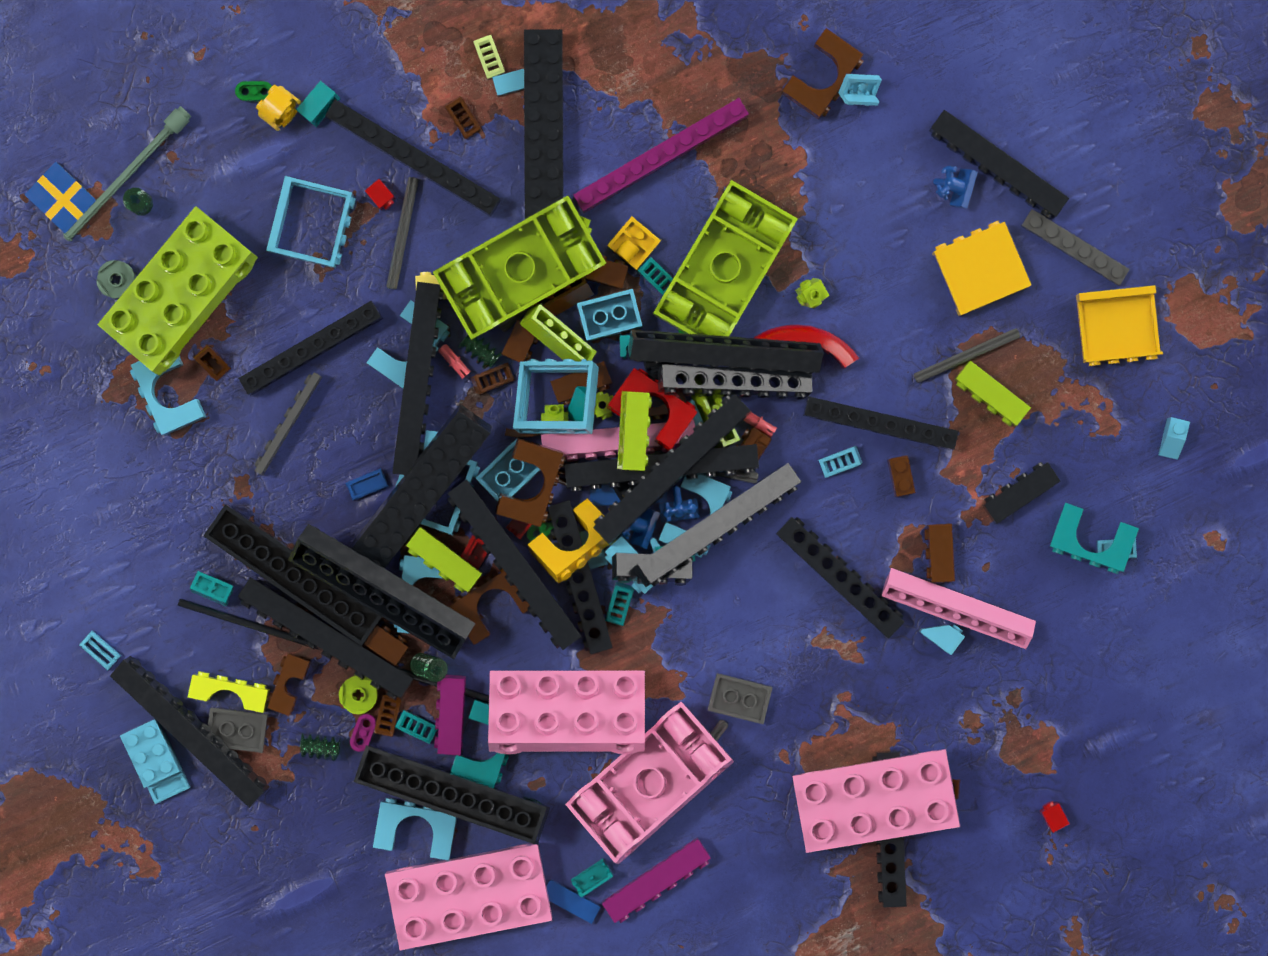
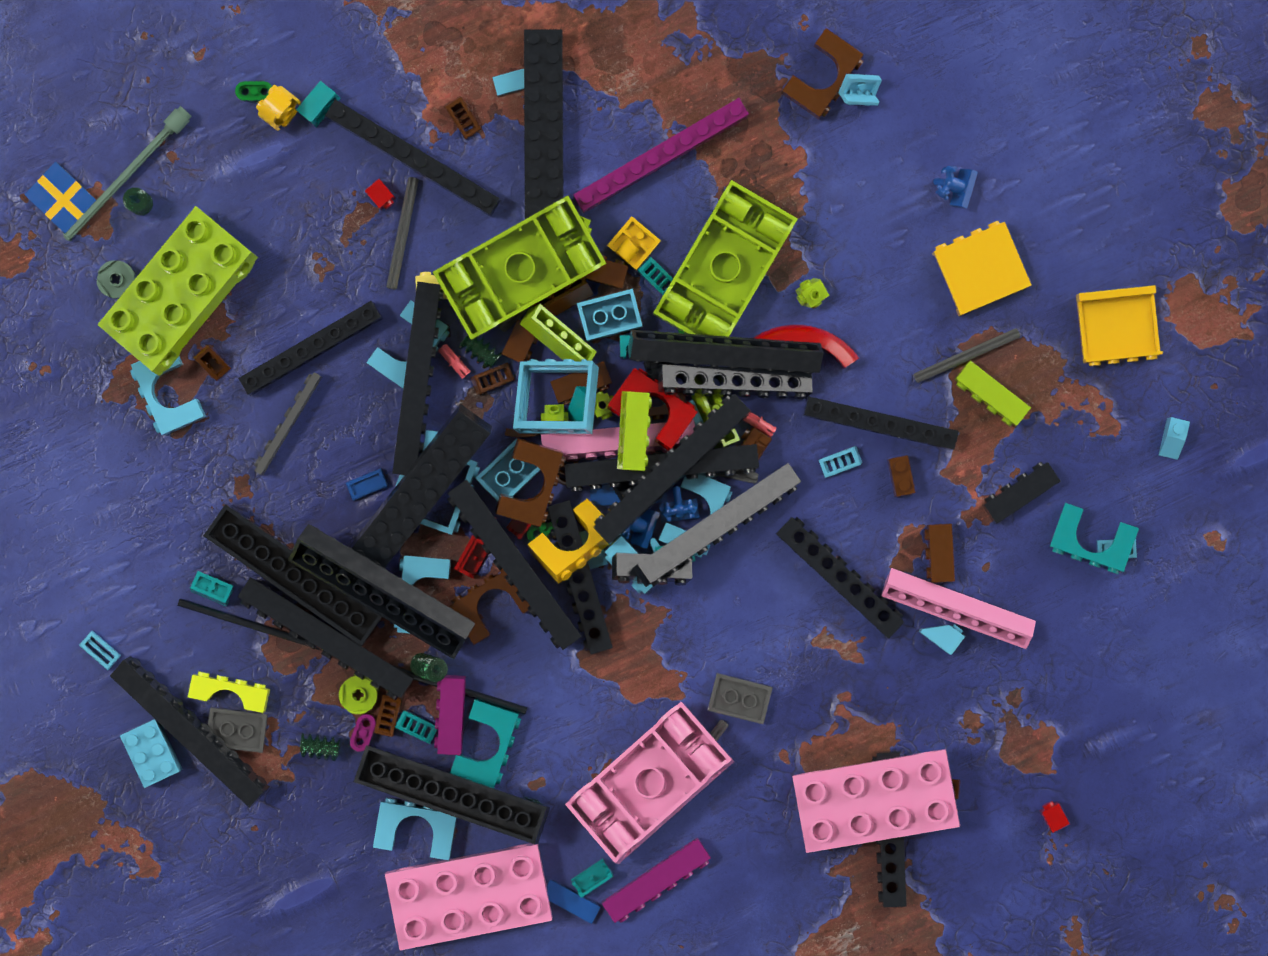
medium azure tile [147,770,191,804] -> none
reddish brown arch [266,653,311,716] -> none
medium azure window [267,176,356,269] -> none
reddish brown brick [364,624,410,666] -> none
lime brick [406,527,483,593] -> none
yellowish green slope [473,35,505,79] -> none
bright pink piece [488,671,645,754] -> none
teal slope [605,582,634,626] -> none
black brick [929,110,1069,219] -> none
dark grey plate [1021,209,1130,286] -> none

